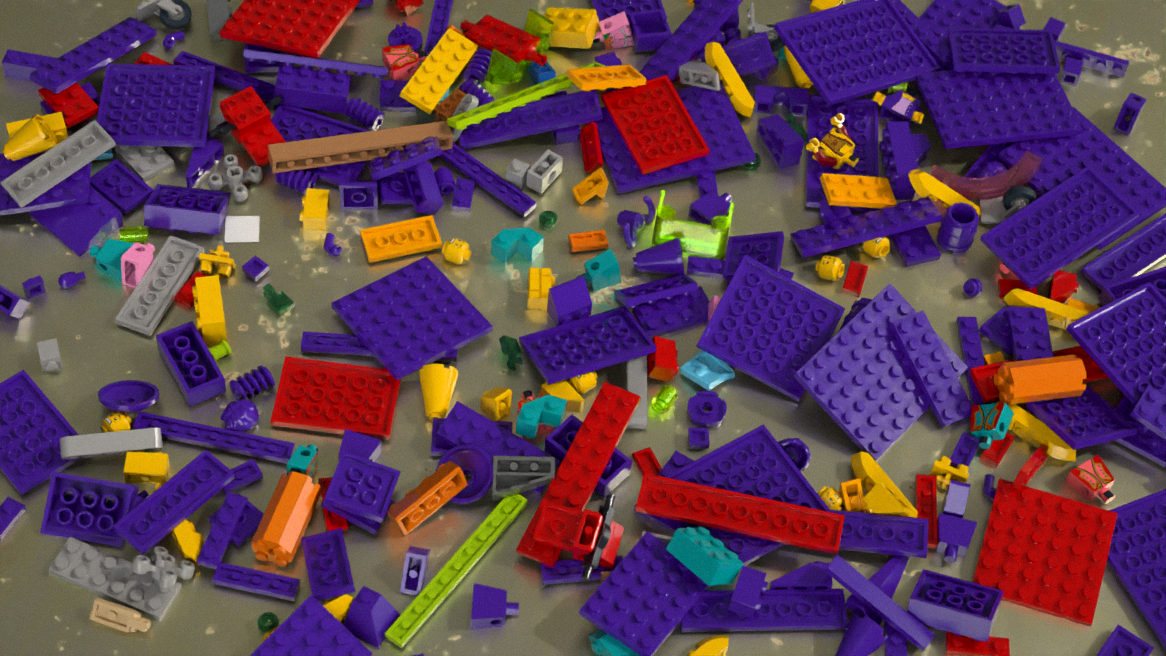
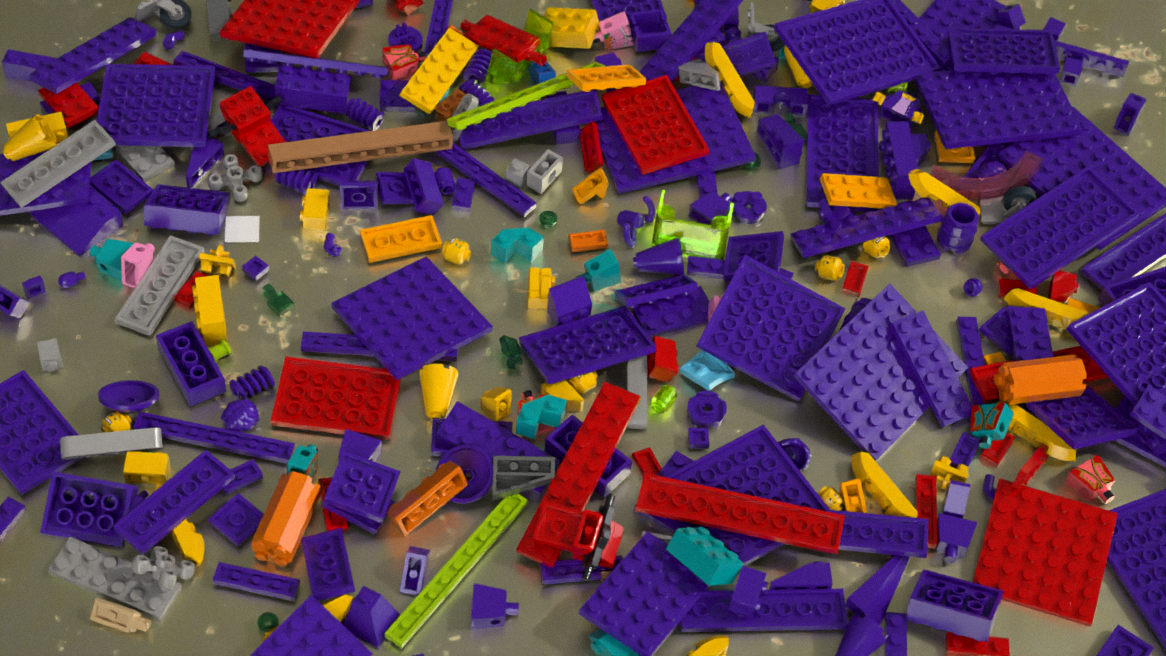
clear neon green brick [119,226,148,245] -> none
dark purple plate [197,492,248,570] -> none
dark purple plate [369,136,442,181] -> none
torso [806,113,859,169] -> none
dark purple tile [824,555,935,651] -> none
yellow slope [862,482,913,515] -> none
none -> dark purple plate [731,191,767,224]
none -> light orange plate [934,131,975,163]

